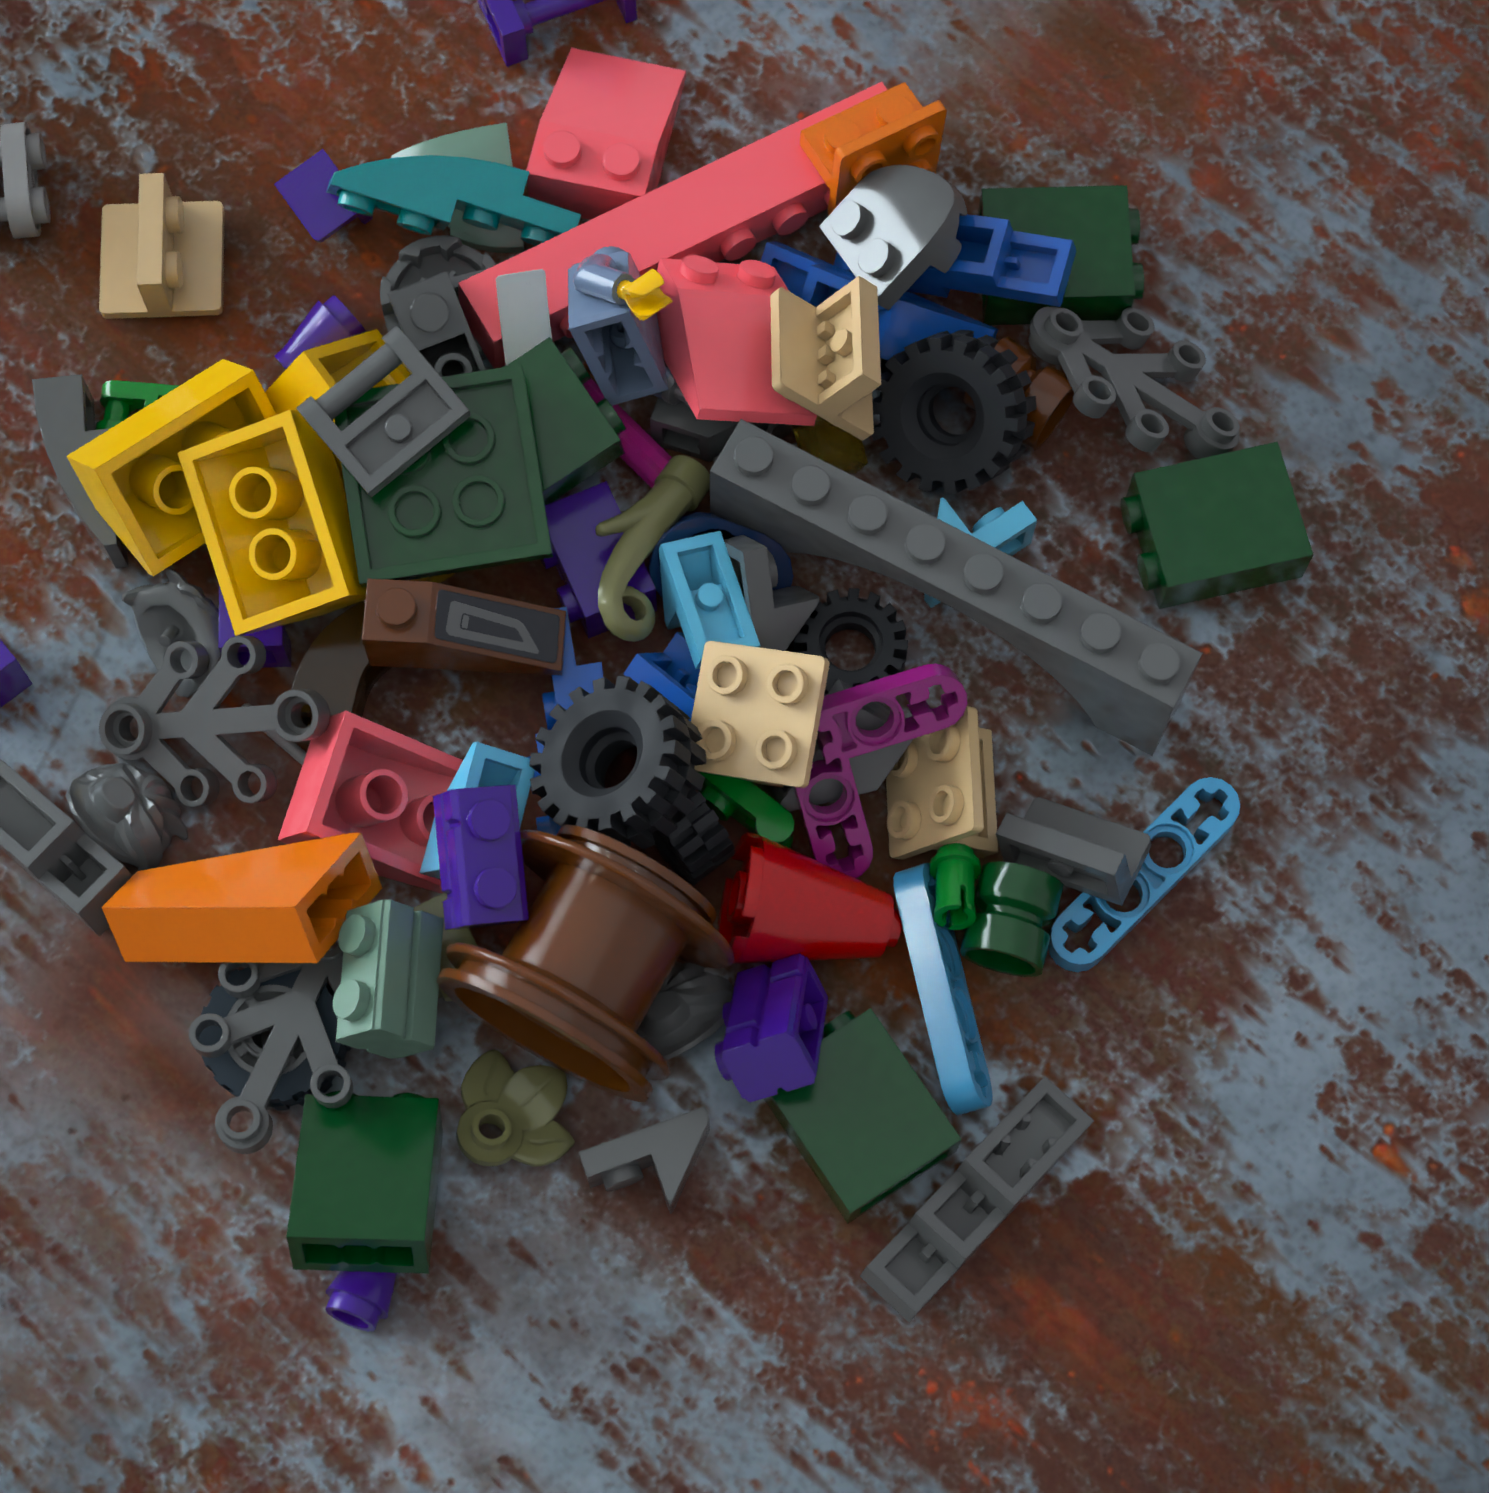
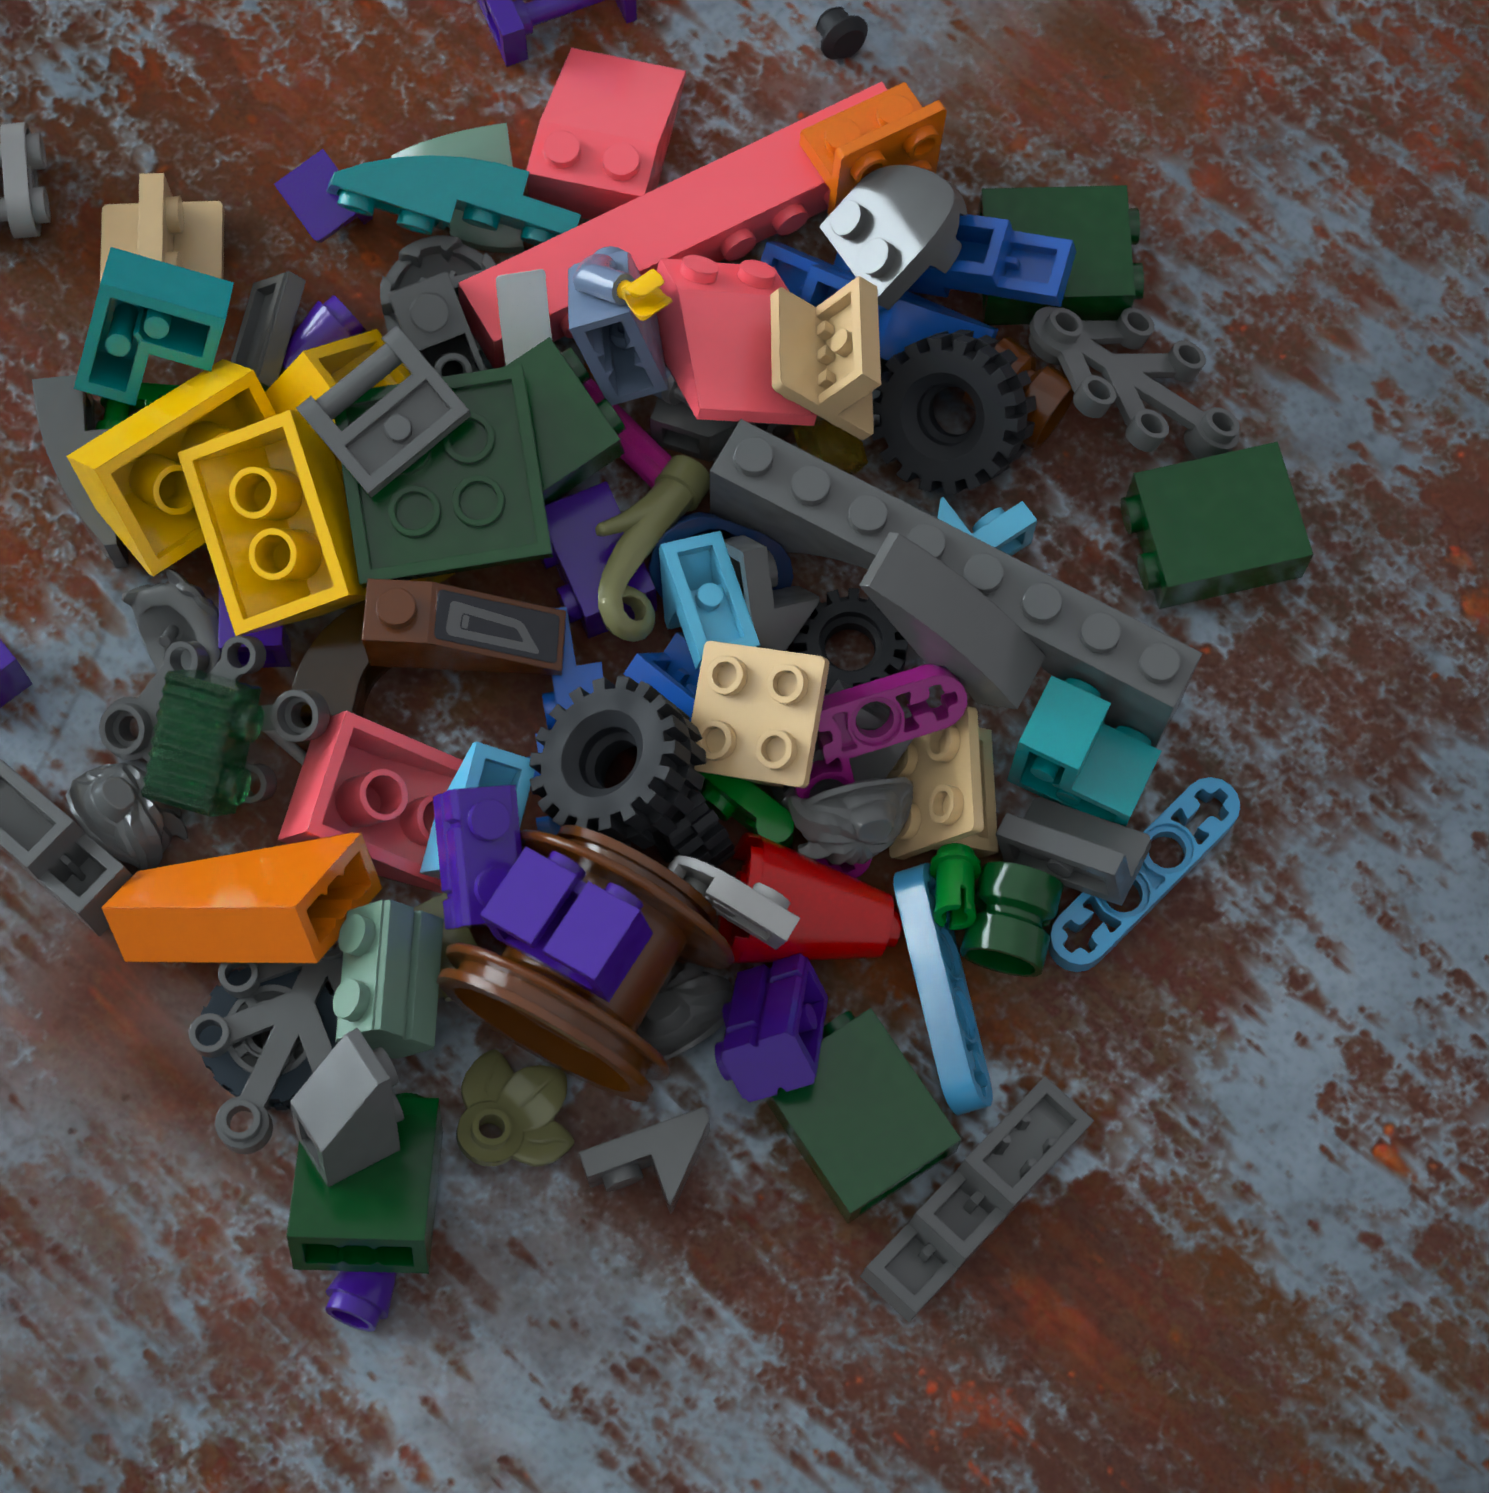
none -> teal brick [73,247,234,406]
none -> clear green brick [141,670,264,817]
none -> dark grey tile [231,271,306,392]
none -> dark grey slope [290,1028,404,1187]
none -> dark purple piece [480,847,653,1003]
none -> light grey plate [667,855,800,950]
none -> dark grey hat [788,777,913,865]
none -> black piece [816,7,868,60]
none -> dark grey slope [859,532,1046,709]
none -> teal brick [1007,675,1162,826]

